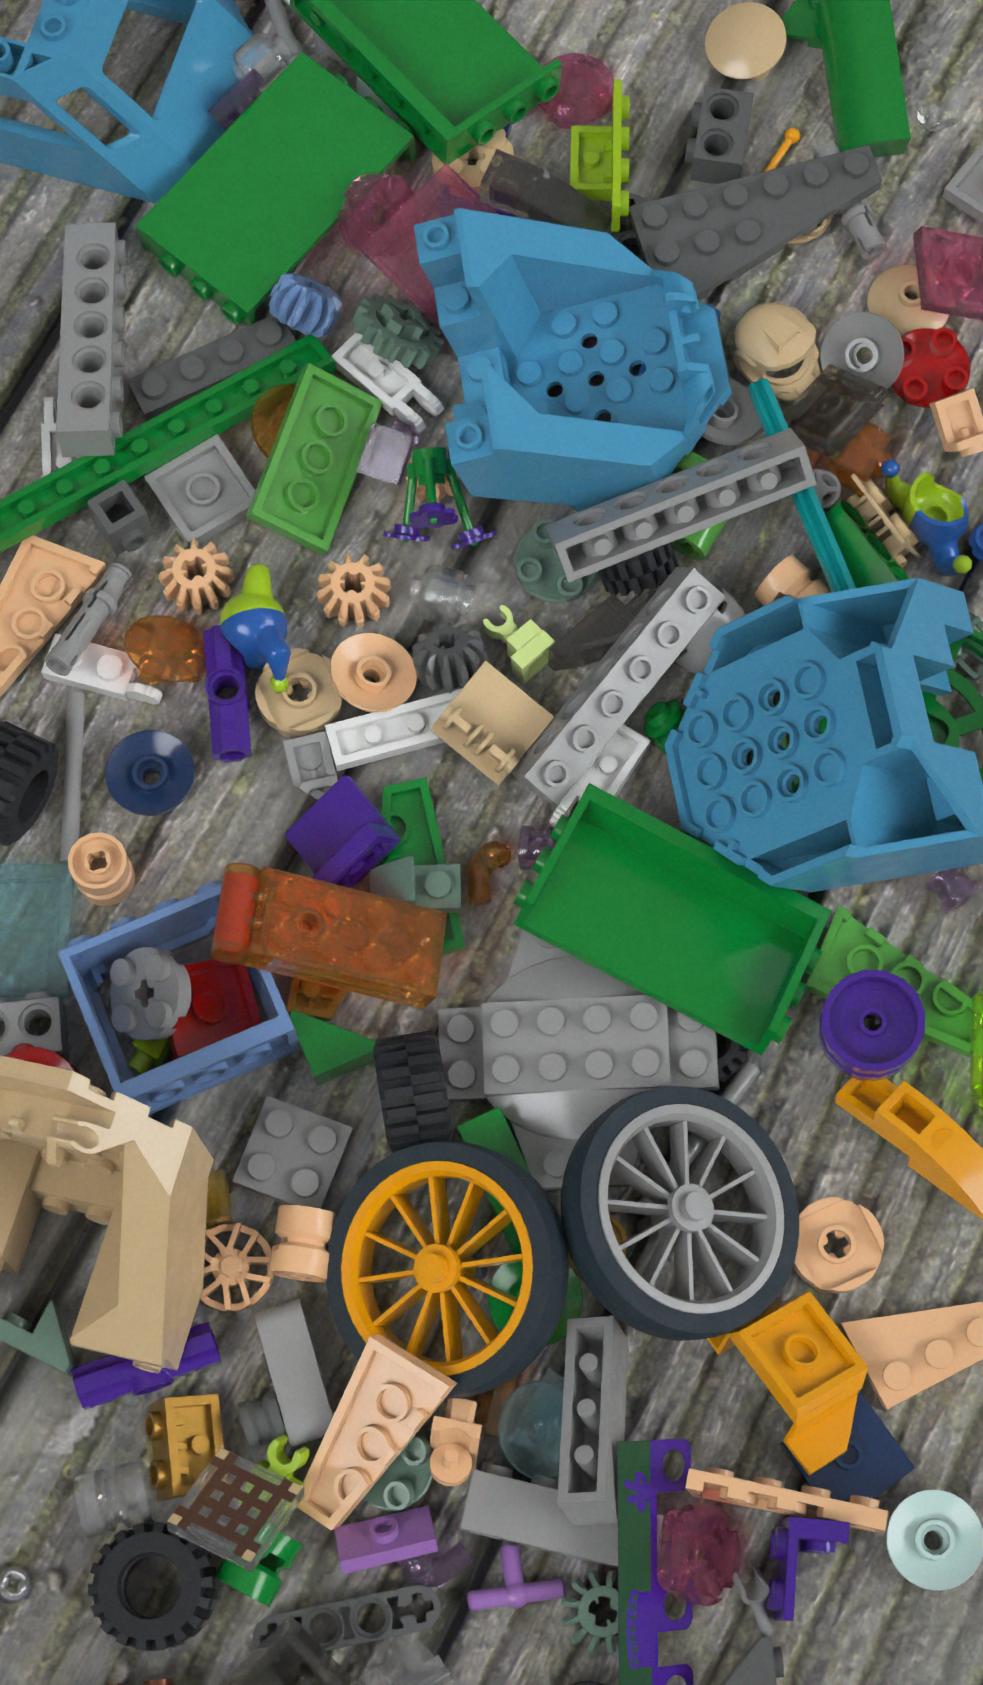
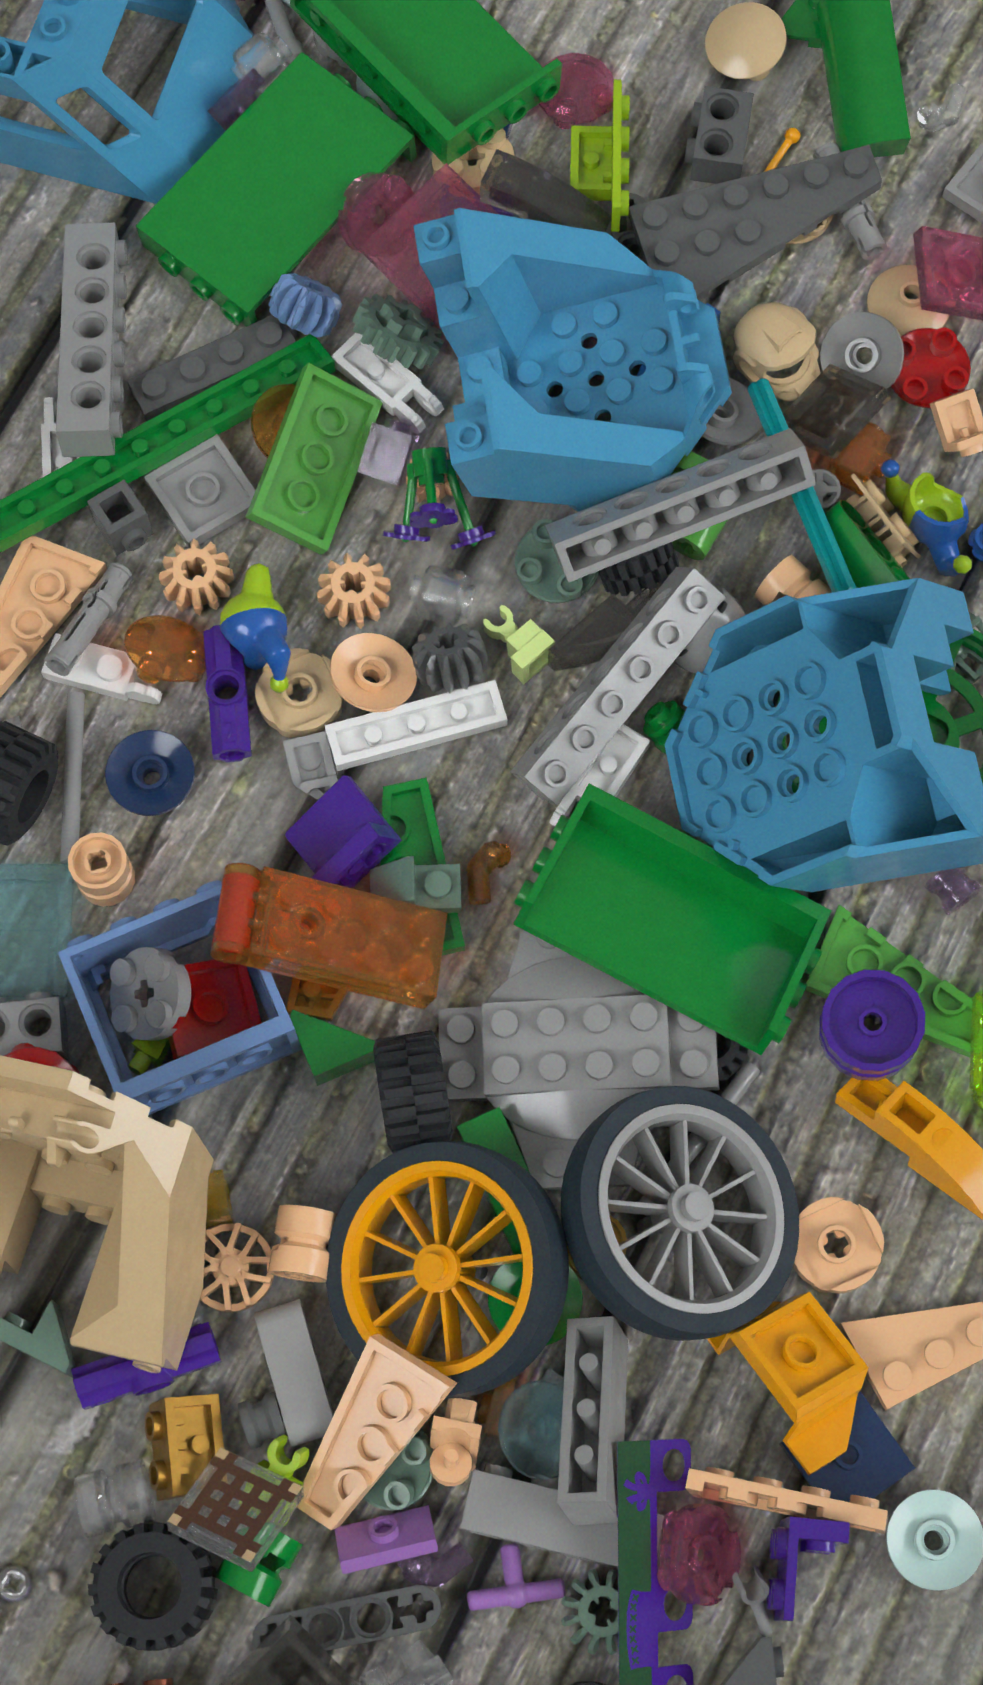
light grey plate [232,1096,354,1209] -> none
tan hinge [429,661,554,786] -> none
clear purple wheel [518,825,556,870] -> none

